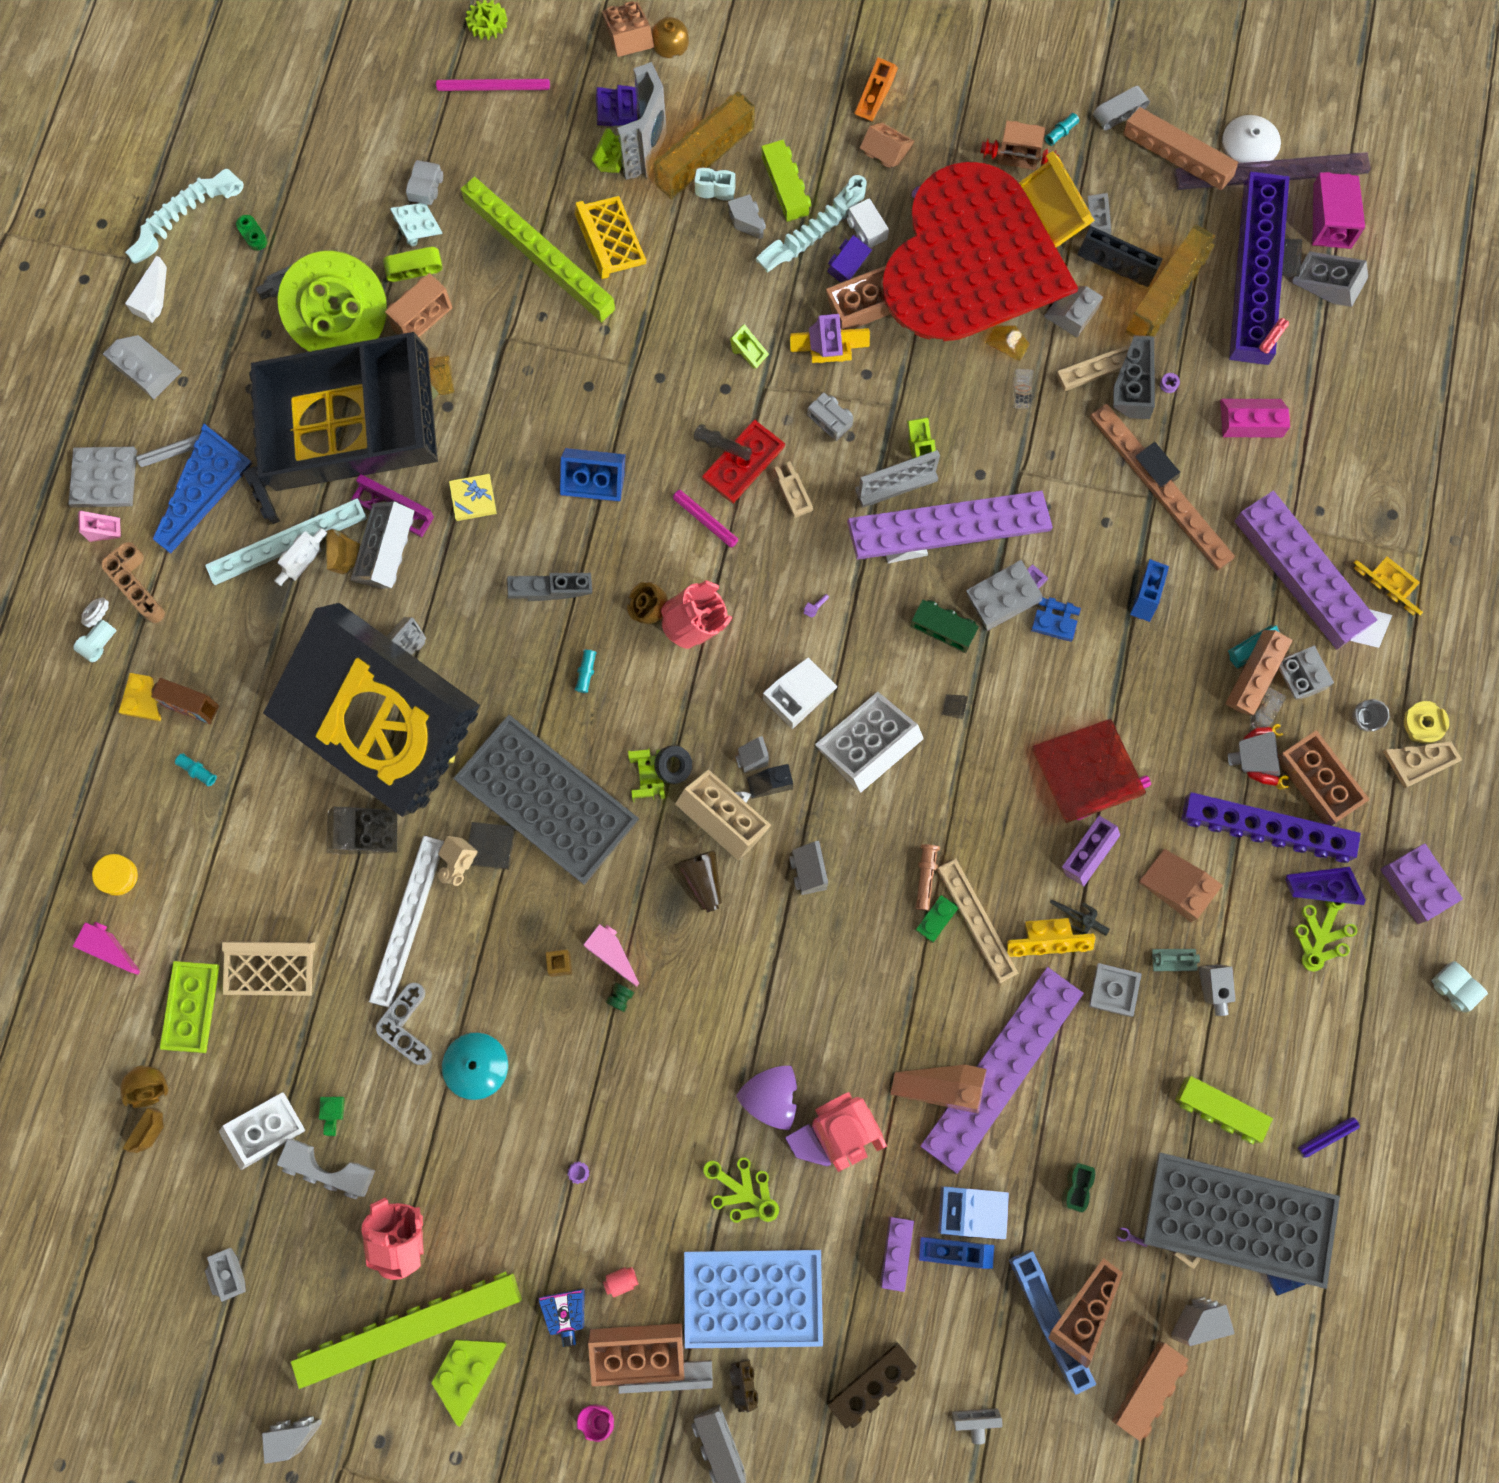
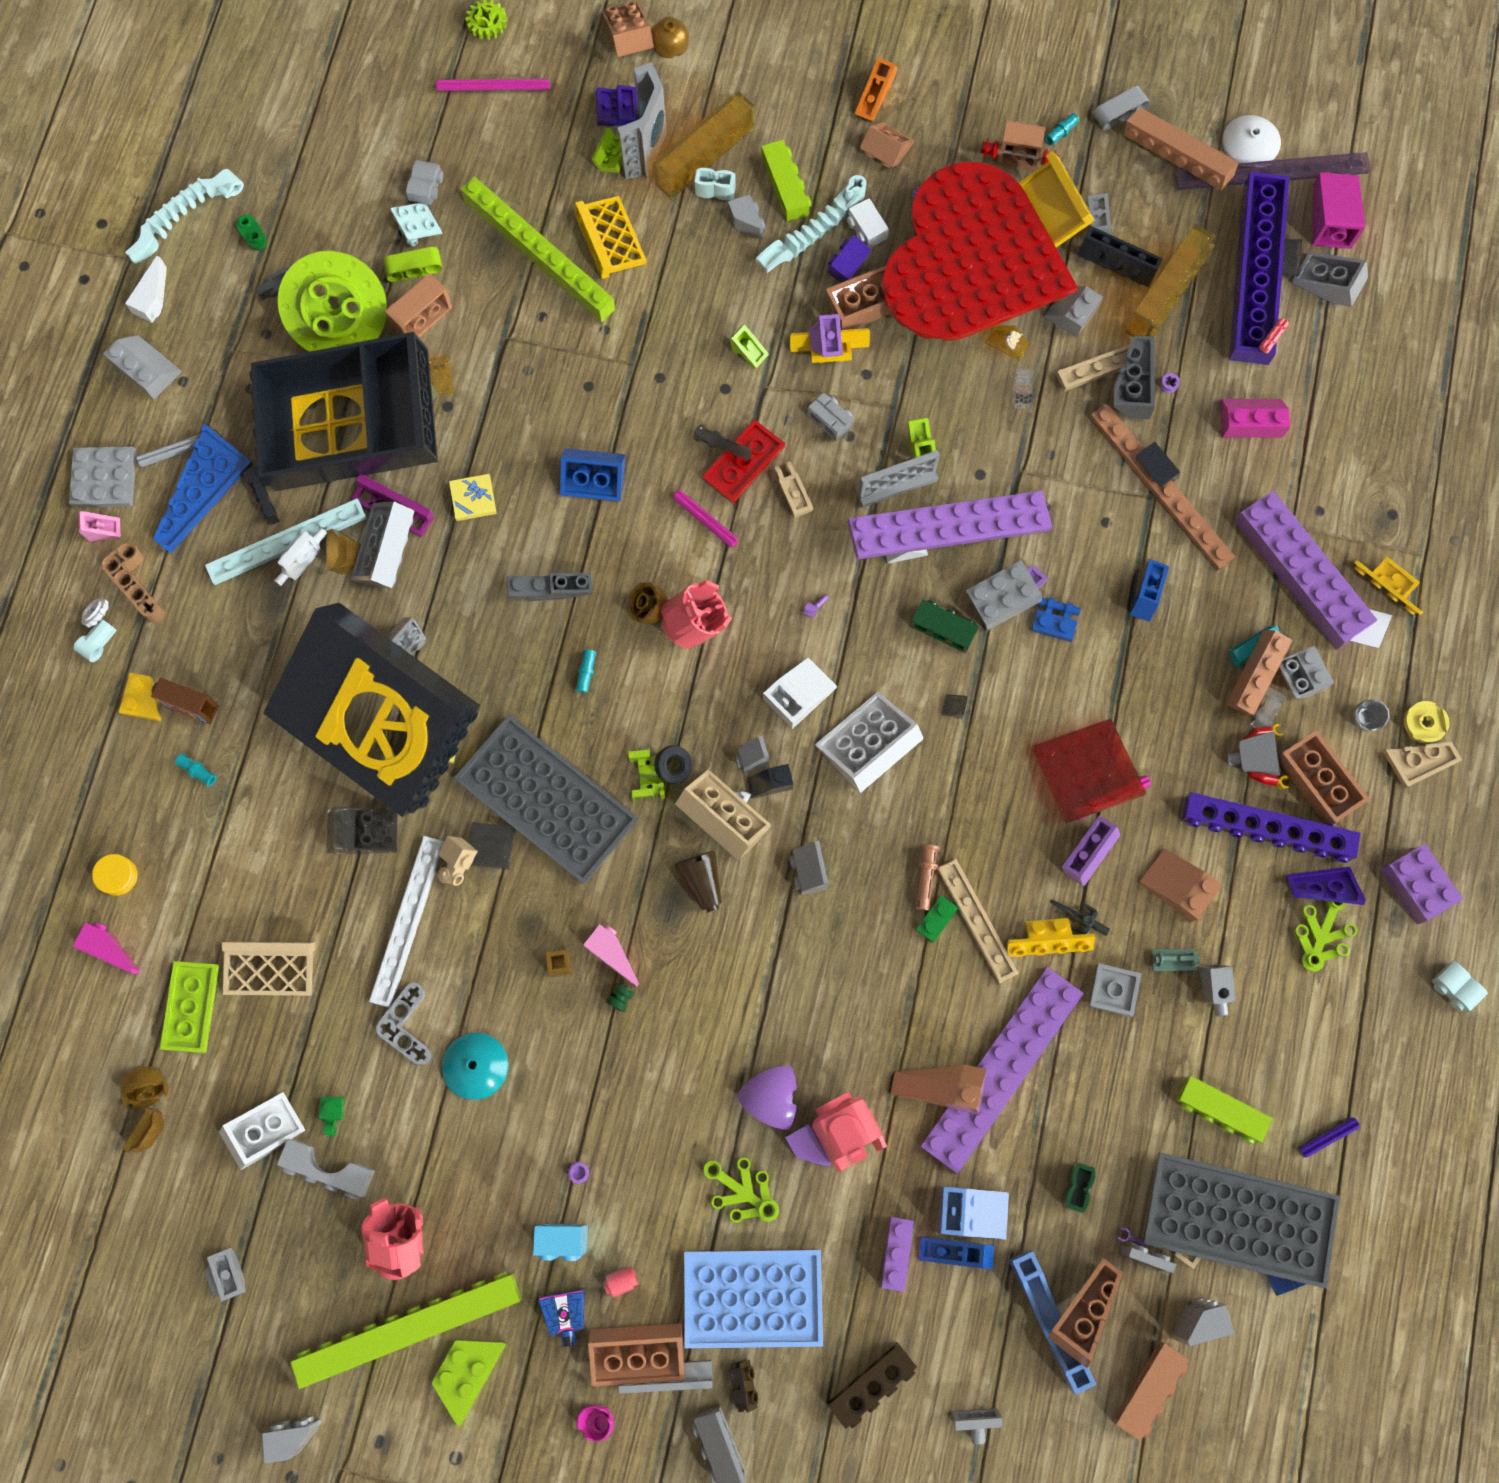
none -> medium azure brick [533,1224,588,1261]
none -> light grey plate [1120,1243,1176,1274]

